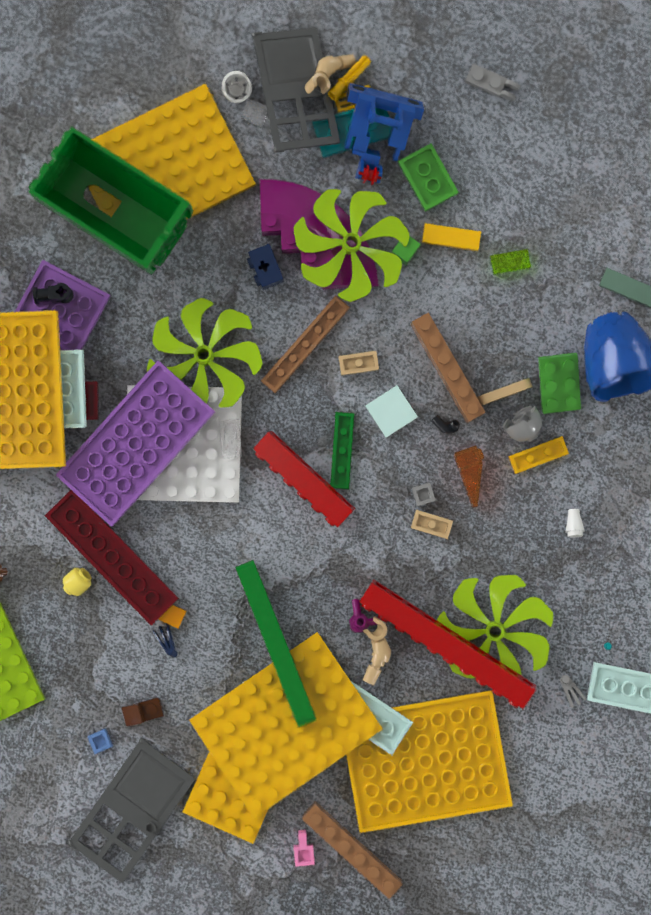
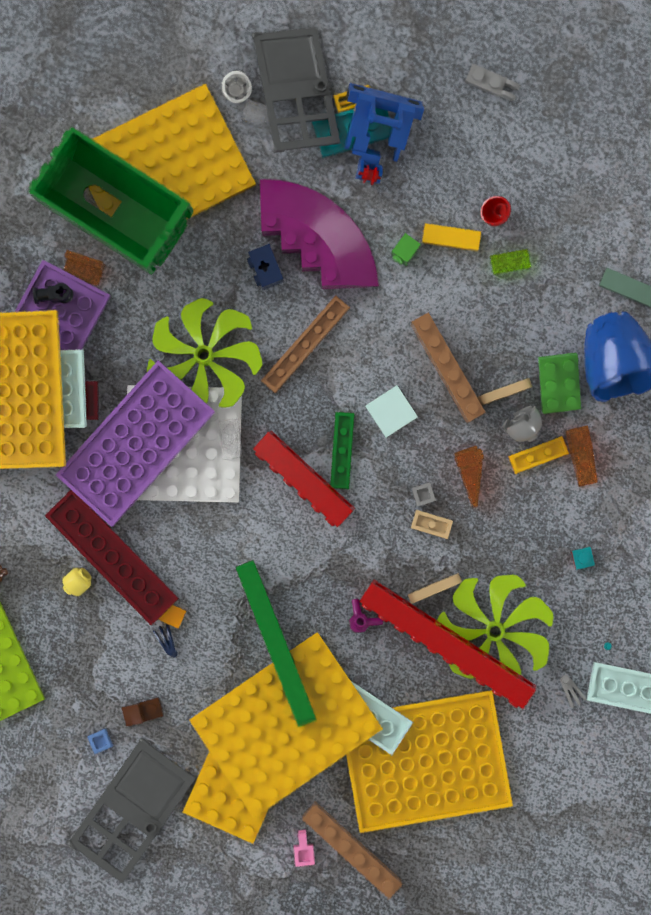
lime piece [294,189,409,302] -> none
tan piece [305,54,356,94] -> none
yellow axle [328,55,371,101] -> none
tan plate [338,351,379,376] -> none
tan piece [363,616,391,685] -> none
bright green plate [398,143,459,212] -> none
black arm [431,415,460,433] -> none
white cone [565,509,585,538] -> none
none -> clear orange panel [63,250,106,286]
none -> tan beam [408,573,462,604]
none -> red piece [480,196,511,227]
none -> clear orange slope [565,425,598,487]
none -> teal plate [571,547,595,570]

